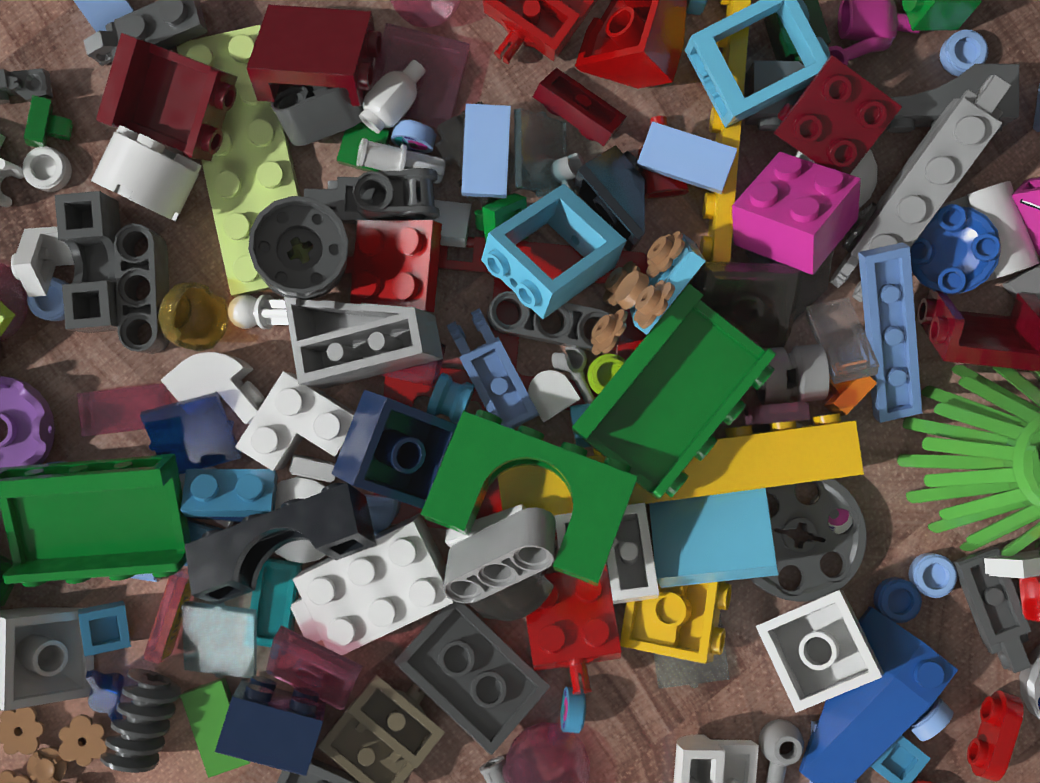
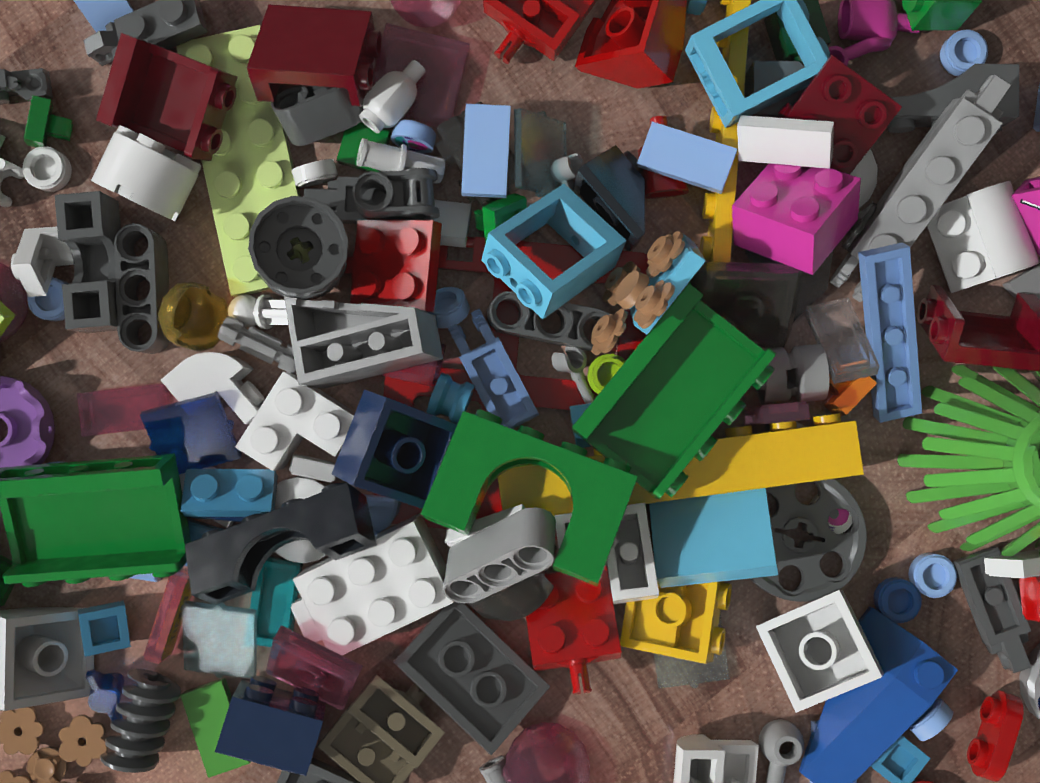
white tile [528,370,581,422] -> none
dark red plate [532,67,627,147] -> none
dark azure tile [560,687,586,733] -> none
blue dish [910,204,1002,295] -> none
none -> light grey axle [218,317,296,373]
none -> white tile [291,159,338,188]
none -> light blue tile [427,287,470,328]
none -> white tile [737,115,834,169]

